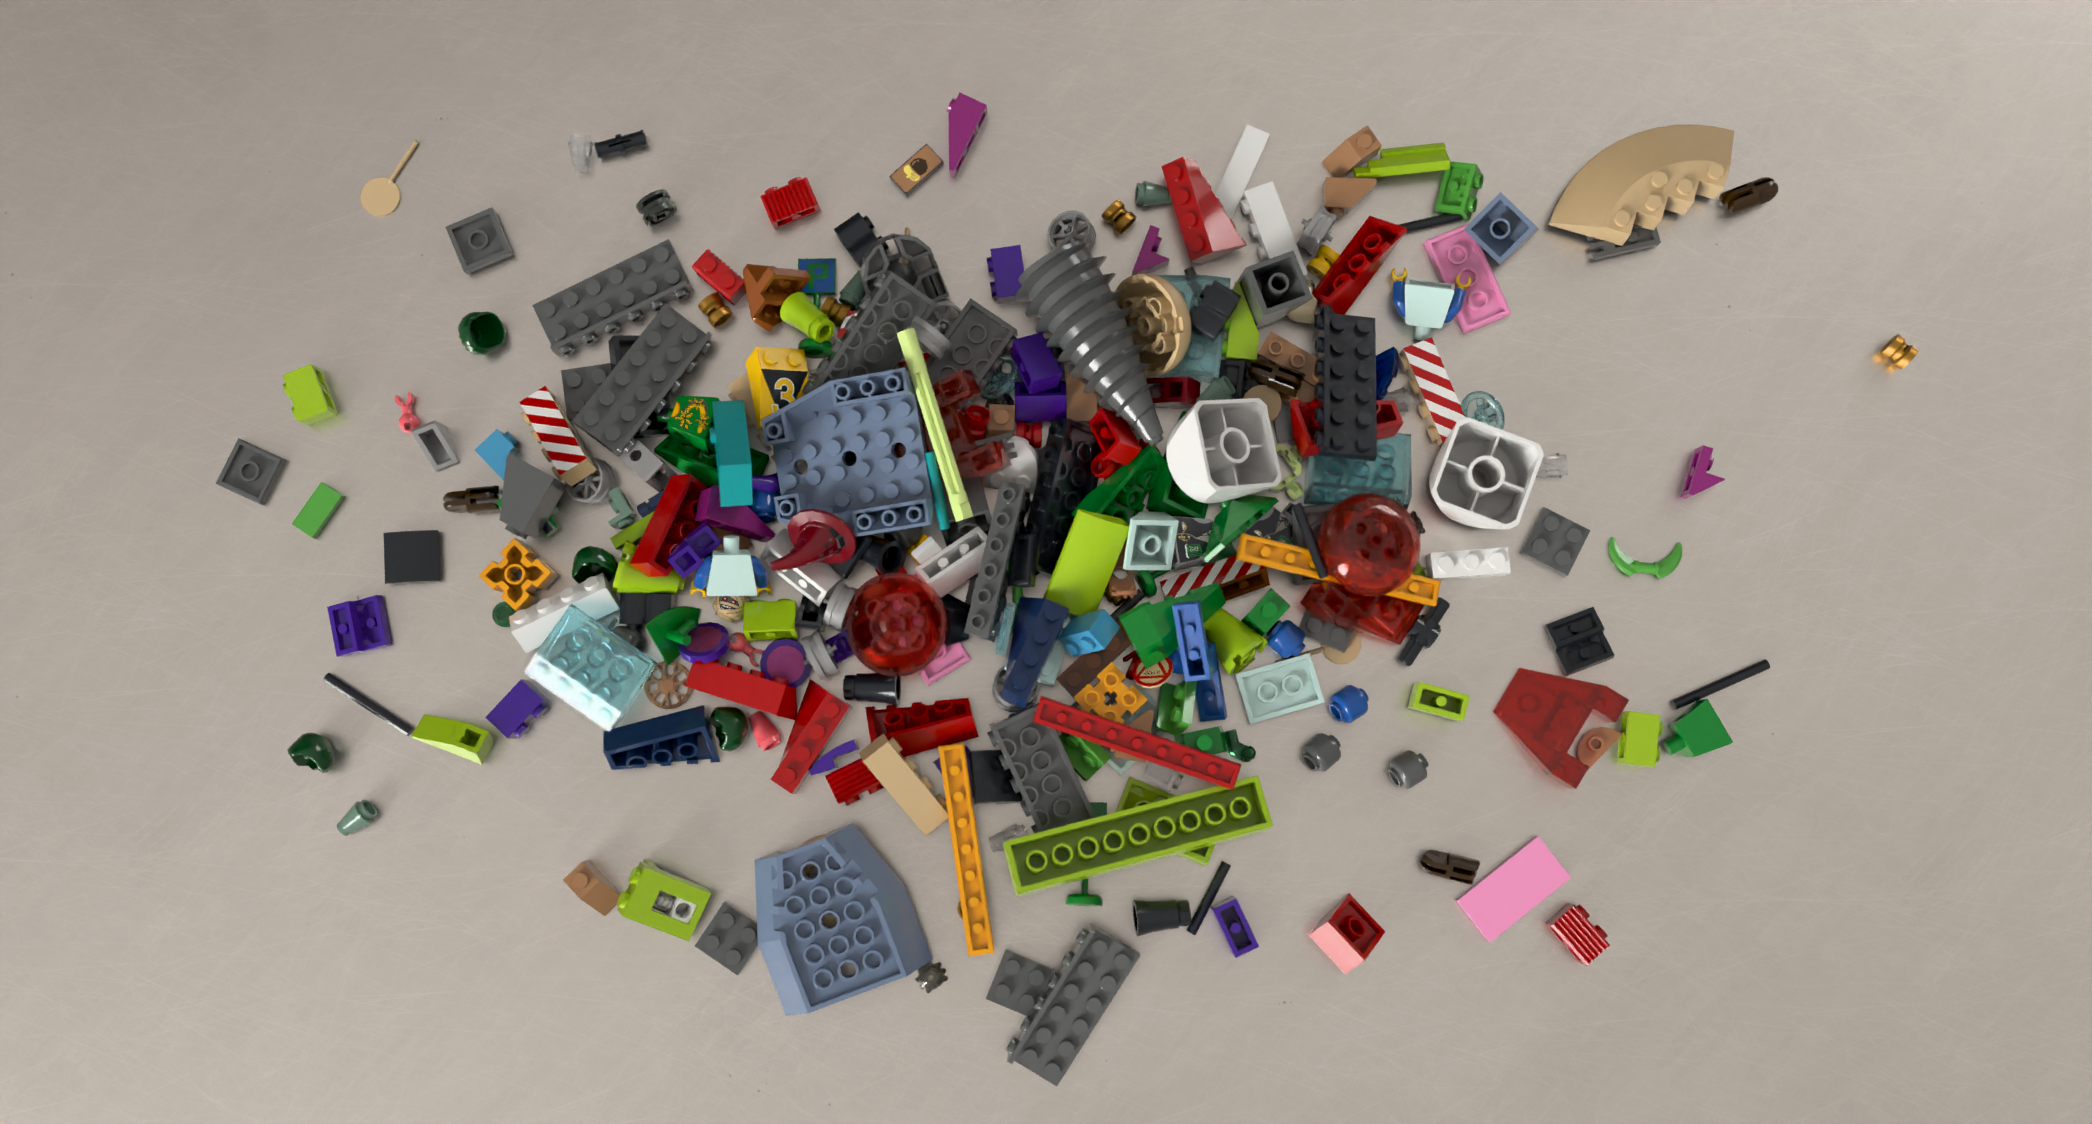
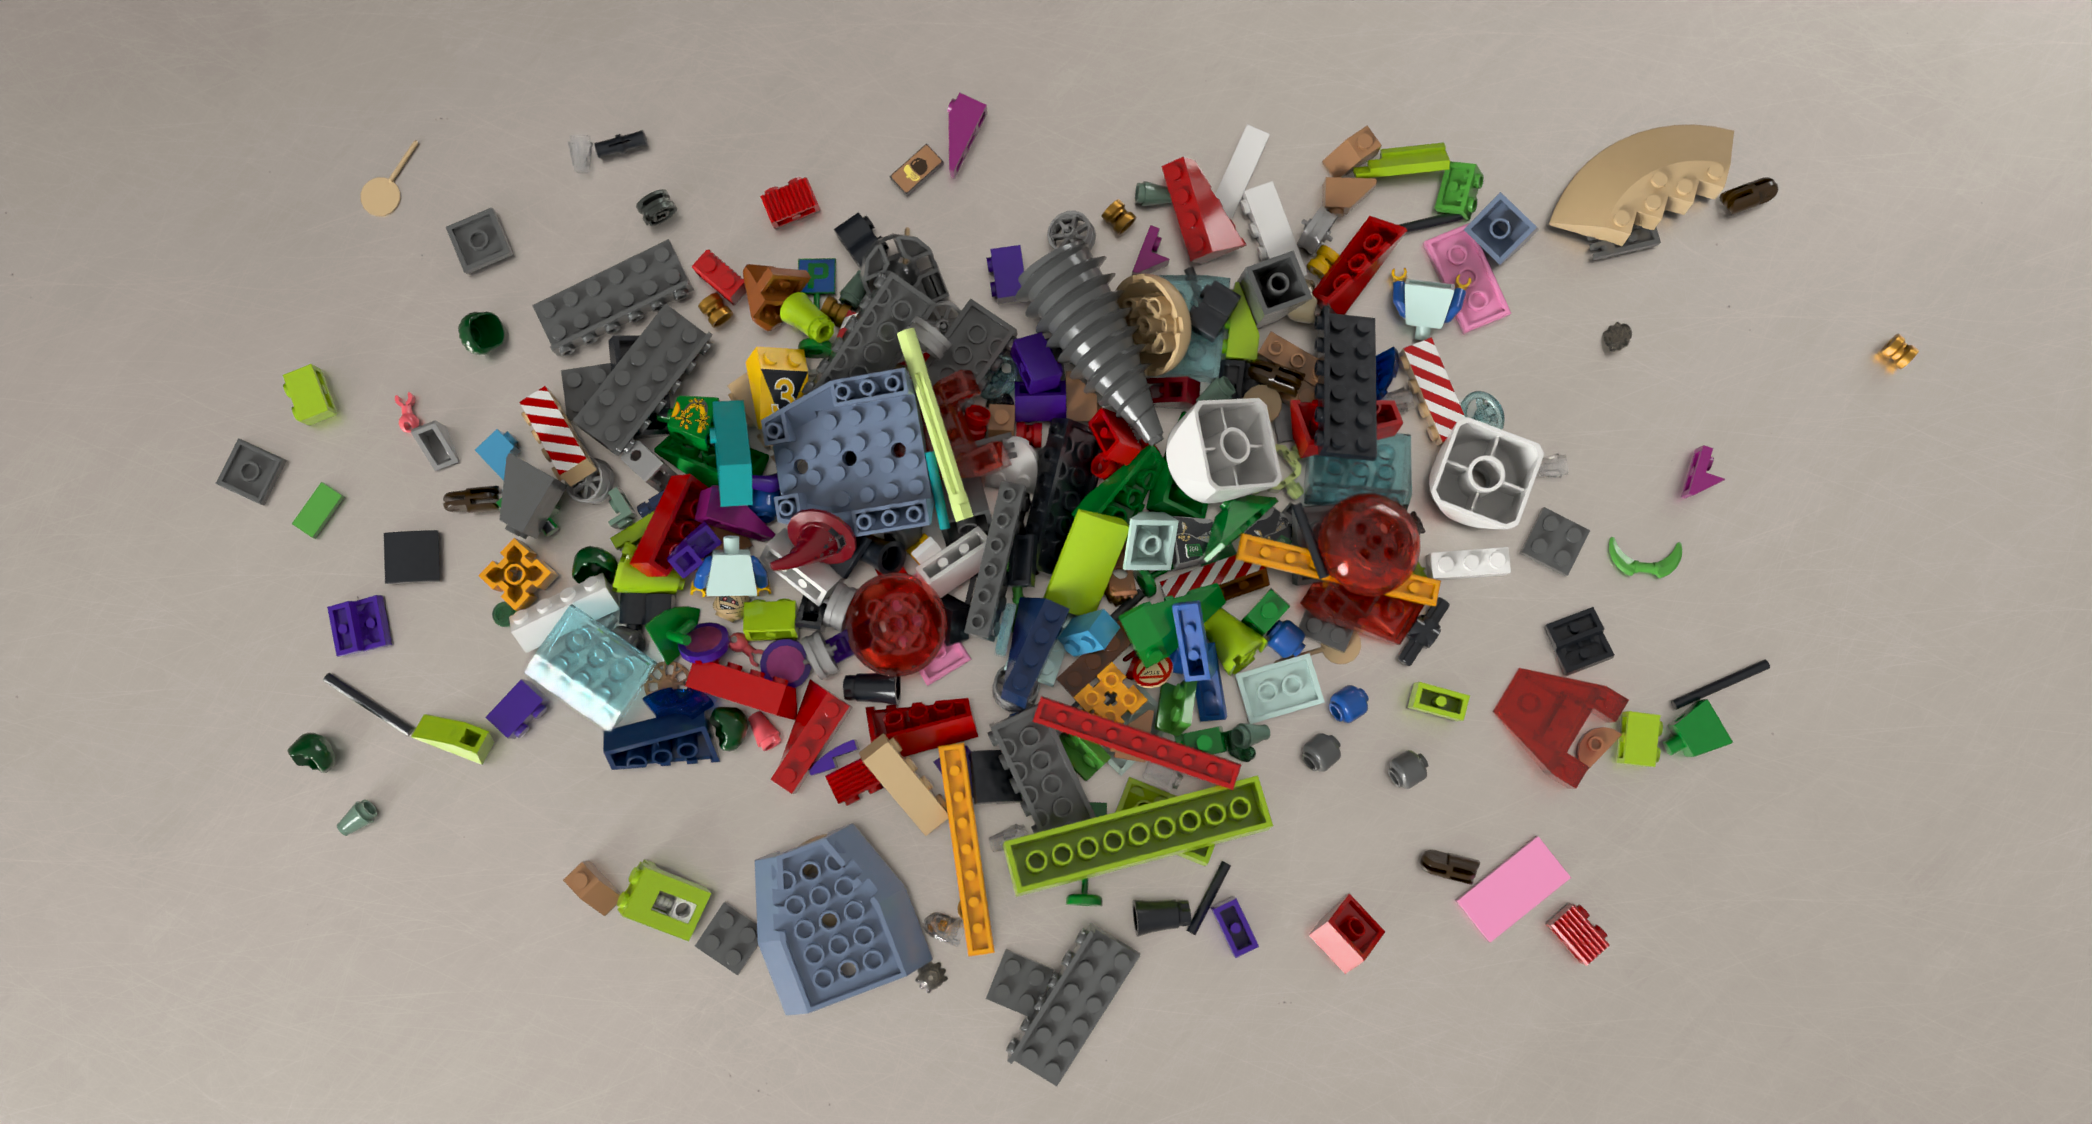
none -> clear blue tile [642,687,714,720]
none -> clear rock [922,912,964,947]
none -> sand green cone [1231,723,1270,749]
none -> clear smoke animal [1603,322,1632,352]

